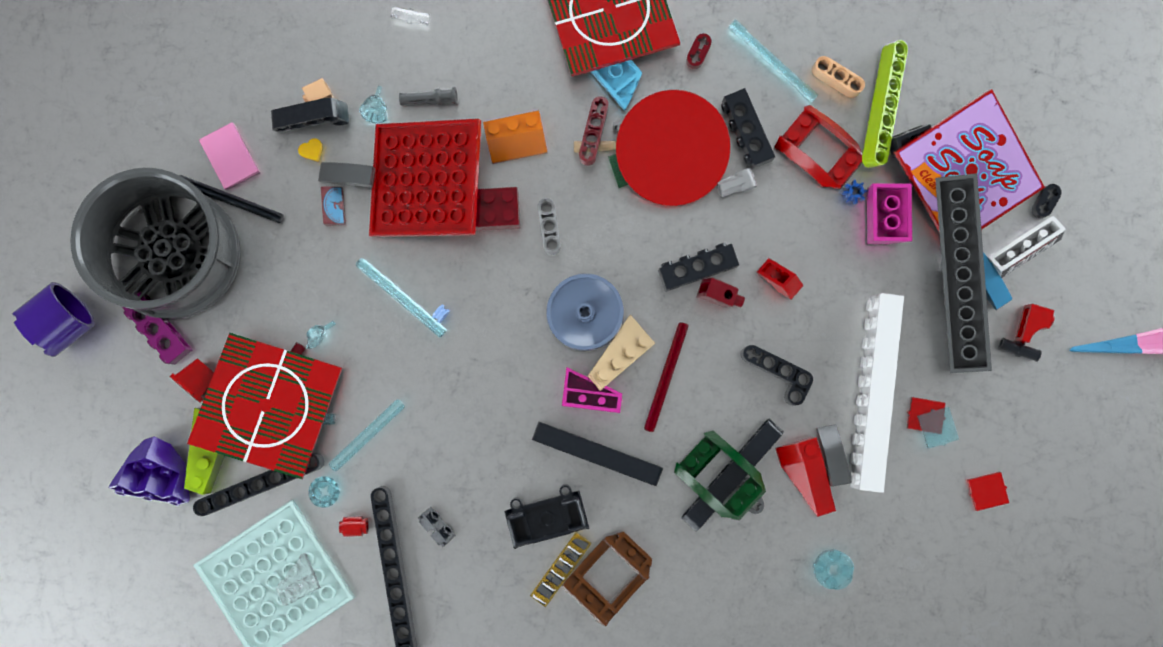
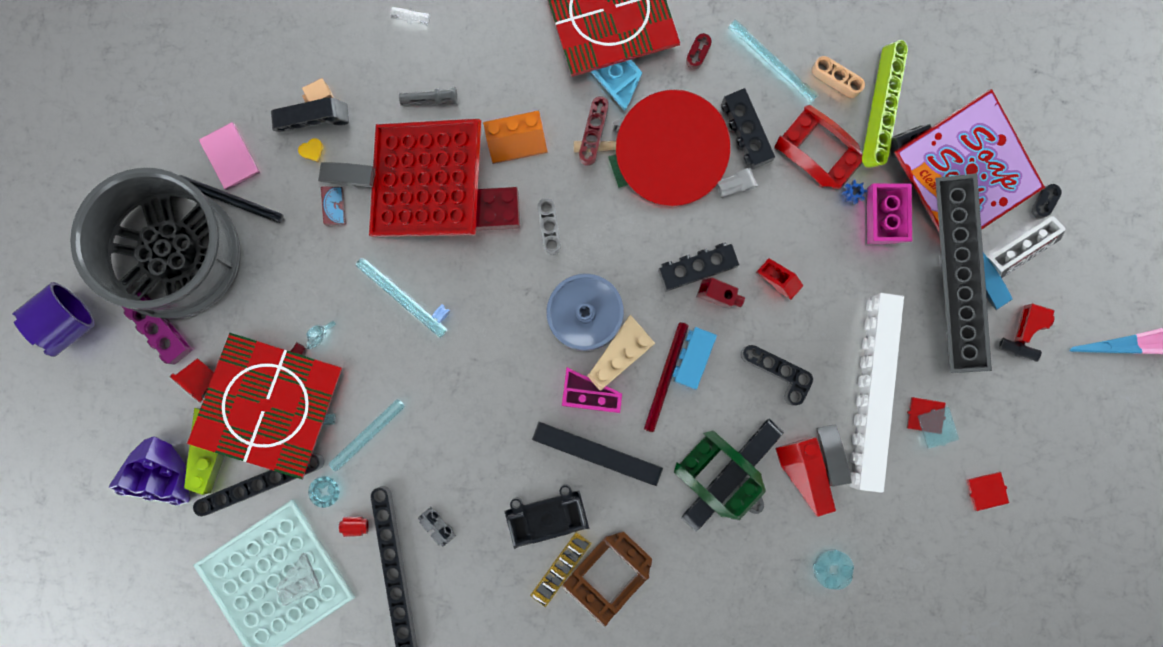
clear light blue piece [359,86,387,124] -> none
none -> dark azure brick [672,327,717,390]

